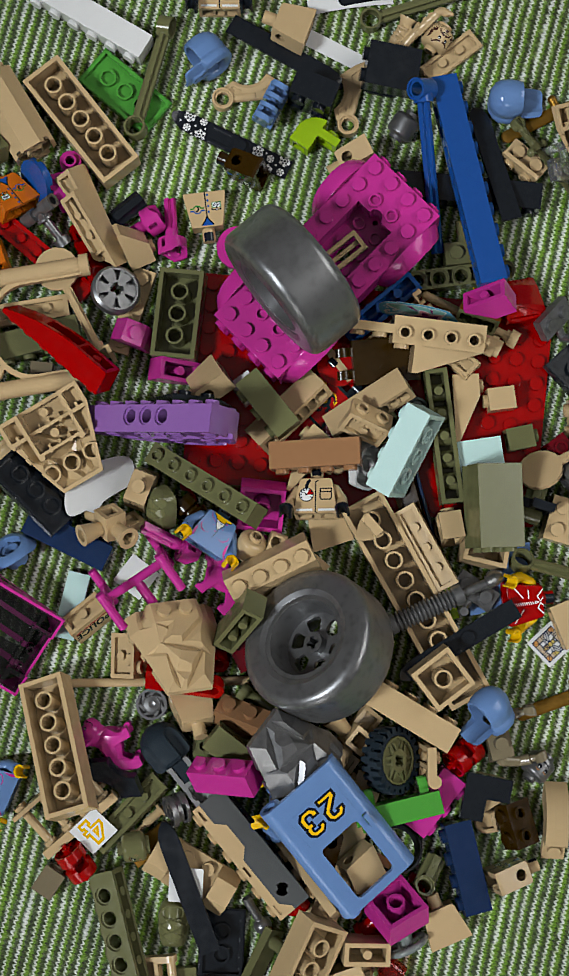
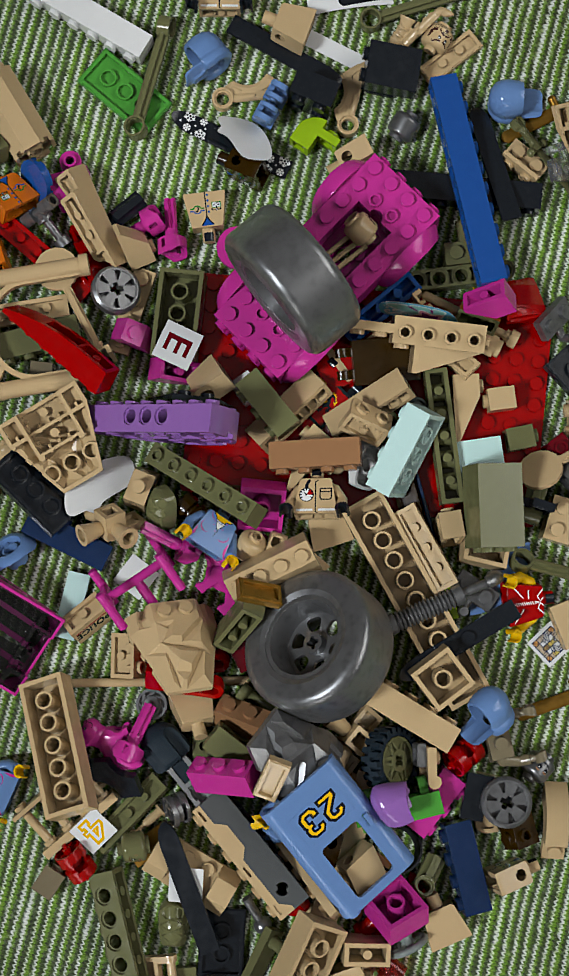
tan brick [22,55,141,190] -> none
tan tile [356,513,384,541] -> none
blue piece [407,77,444,254] -> none
none -> dark pink piece [112,702,157,769]
none -> white sticker [151,319,204,371]
none -> white sticker [218,116,272,161]
none -> pearl gold tile [235,577,283,609]
none -> tan tile [252,754,292,803]
none -> tan head [344,211,378,246]
none -> medium lavender piece [370,781,414,828]
none -> flat silver tile [412,742,427,767]
none -> flat silver wheel [480,776,532,829]

